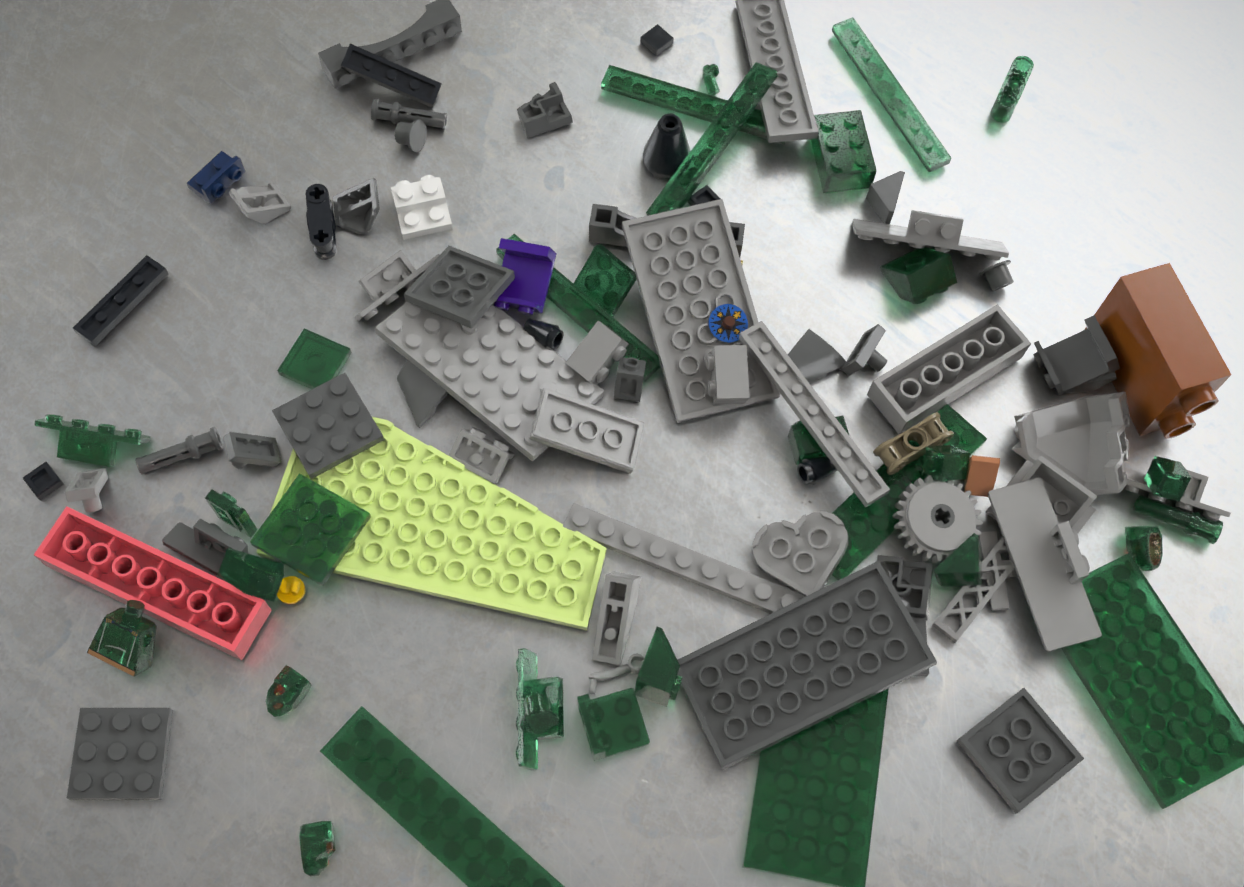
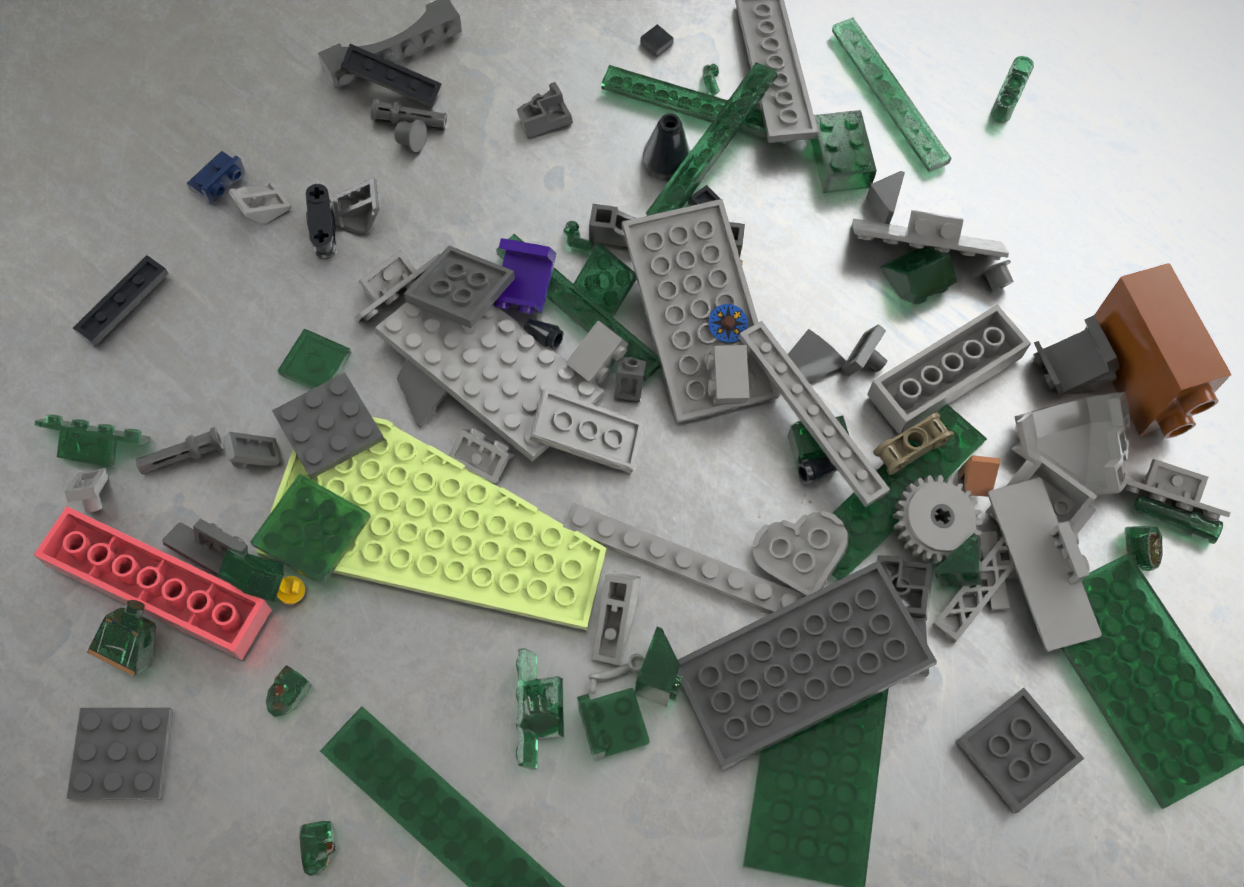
black tile [23,462,64,501] -> none
clear green plate [205,489,257,538] -> none
white plate [391,175,453,240] -> none
clear green brick [922,445,970,481] -> none
clear green brick [1144,456,1191,501] -> none
none -> clear green arm [563,221,594,254]

